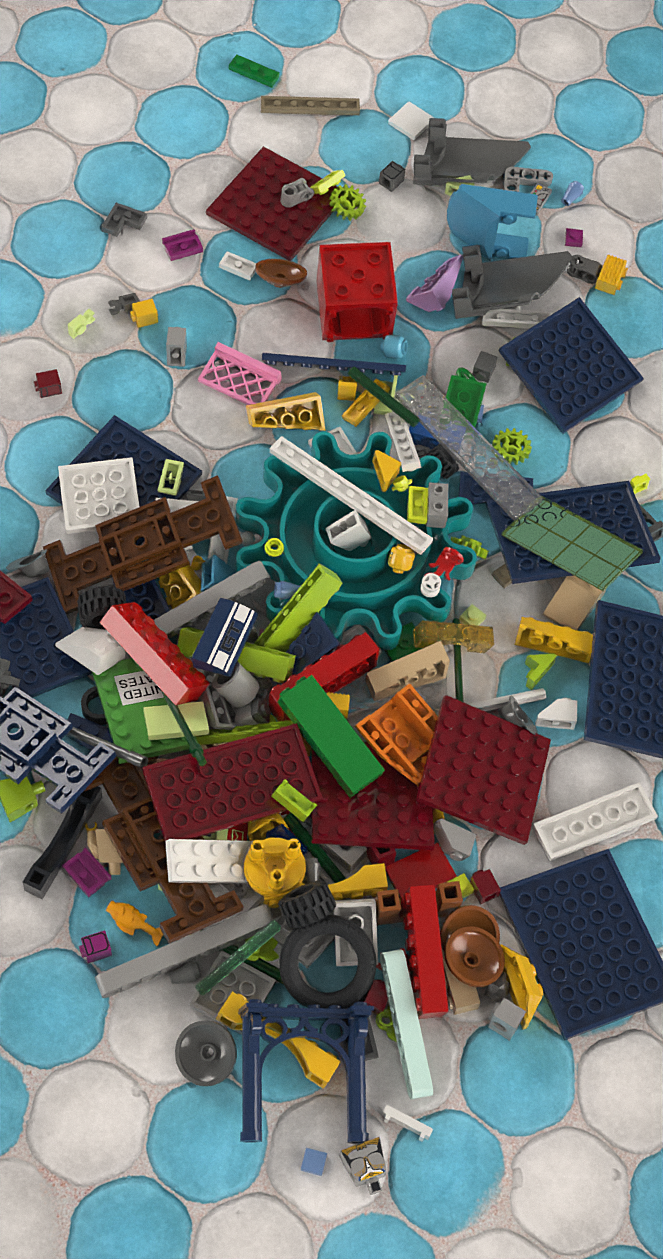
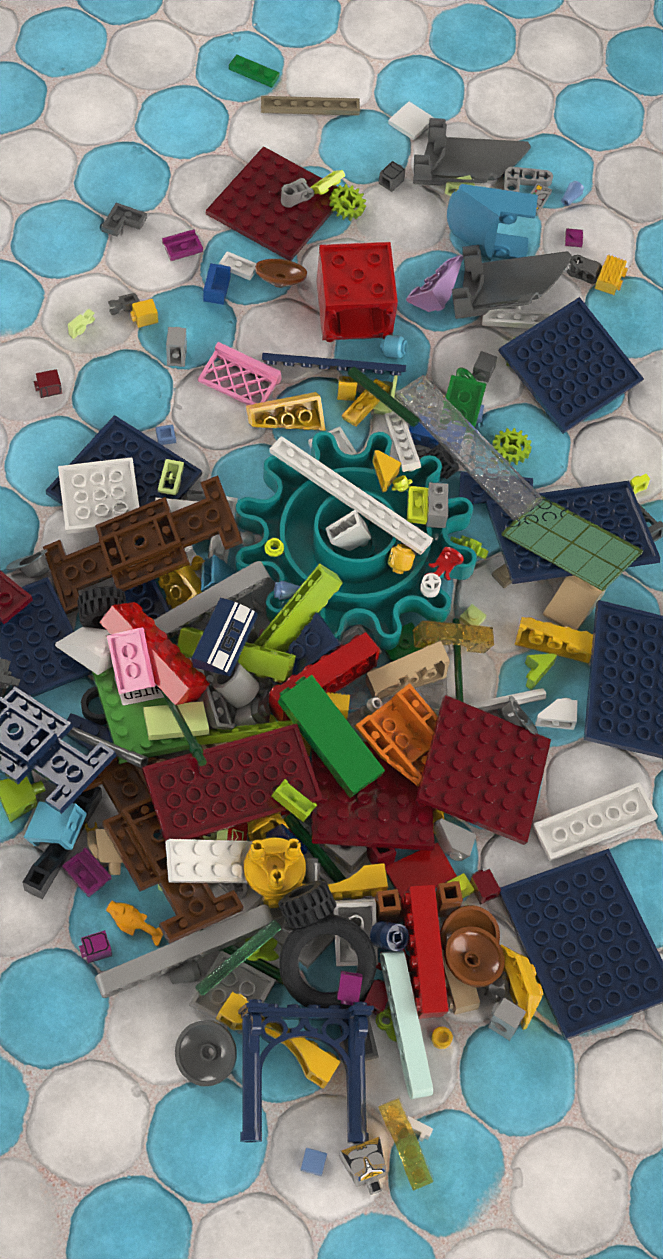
none -> medium azure panel [24,802,87,850]
none -> bright pink tile [107,628,155,694]
none -> medium blue tile [155,425,176,445]
none -> blue panel [203,263,231,305]
none -> magenta brick [337,971,363,1005]
none -> white arm [360,698,383,718]
none -> dark blue wheel [370,921,409,951]
none -> clear yellow arch [378,1096,434,1191]
none -> yellow tile [431,1026,453,1049]

